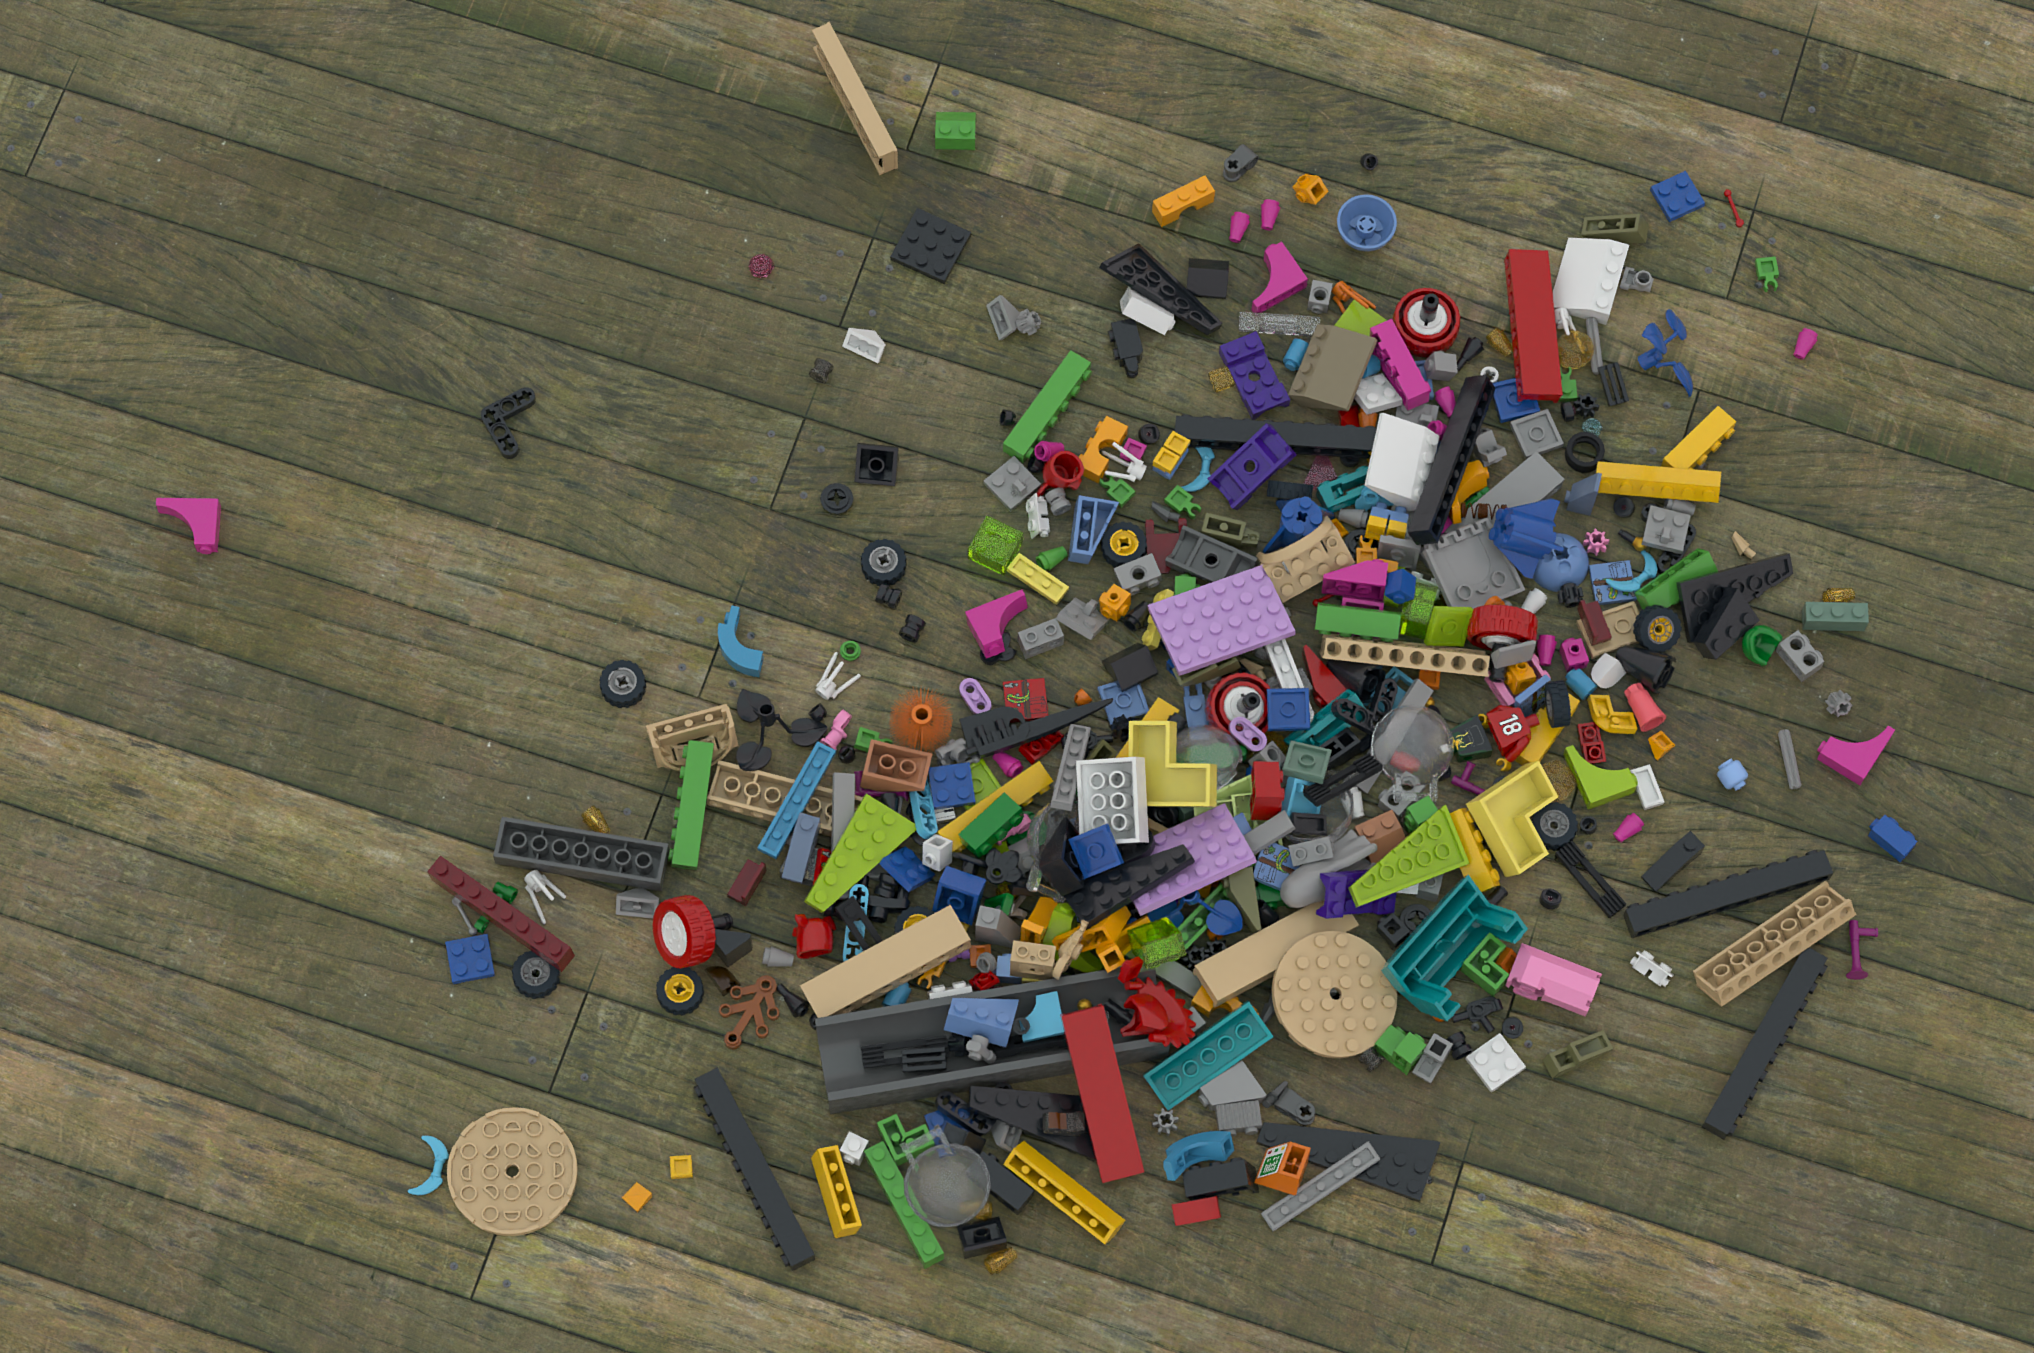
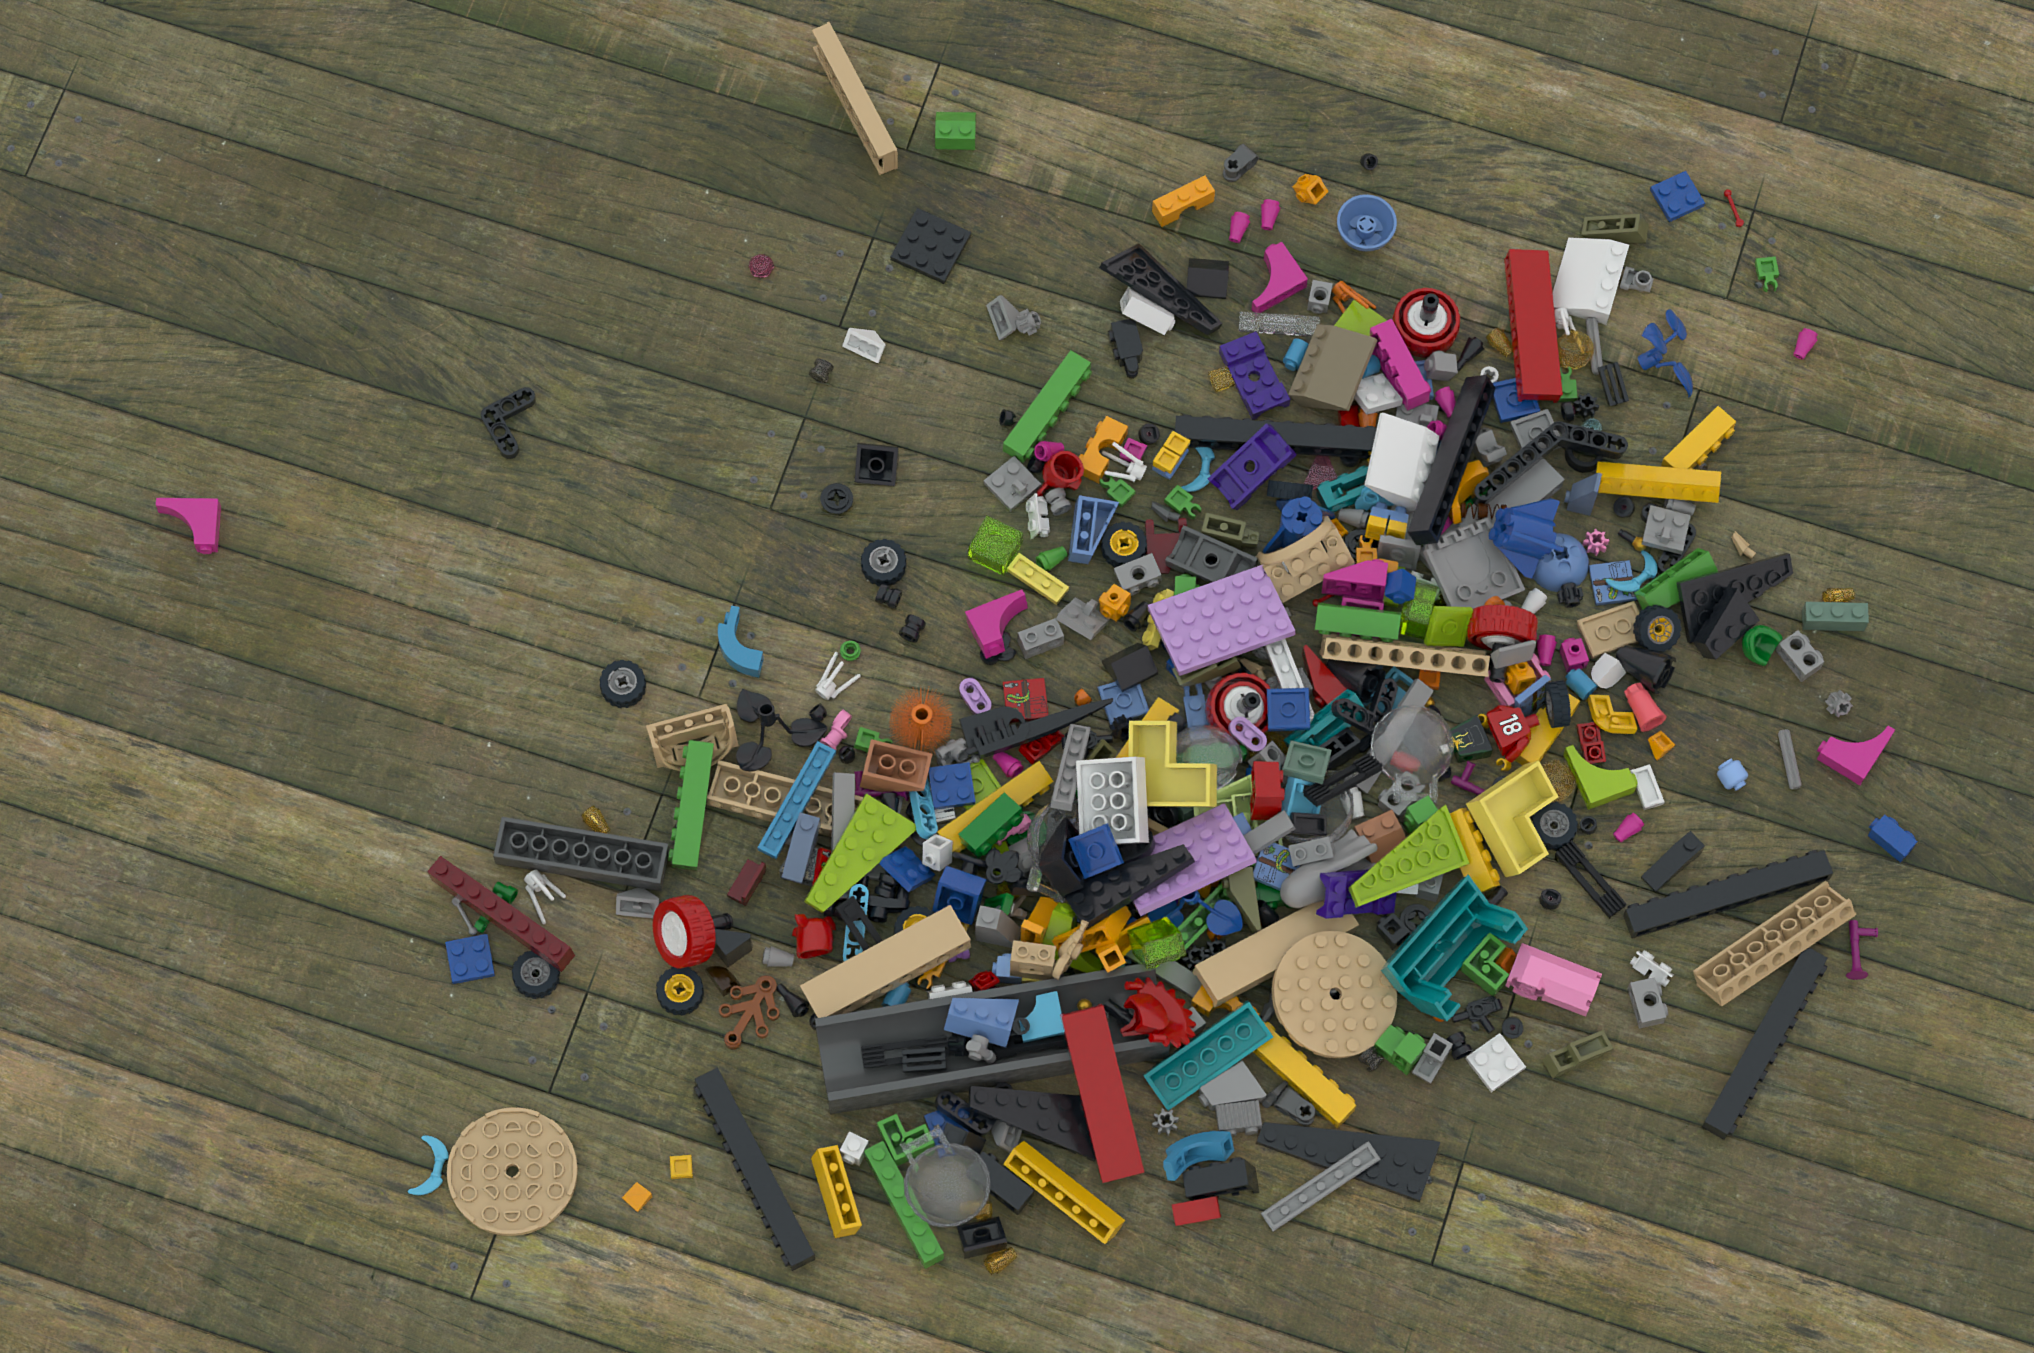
orange tile [969,944,991,968] -> none
light grey plate [976,952,997,973] -> none
clear smoke leg [1042,1111,1085,1136] -> none
red plate [1118,956,1144,984] -> none
orange slope [1254,1142,1311,1196] -> none
dark red panel [1577,600,1612,646] -> none
none -> yellow brick [1253,1020,1356,1129]
none -> black beam [1471,421,1628,506]
none -> light grey brick [1627,977,1668,1029]

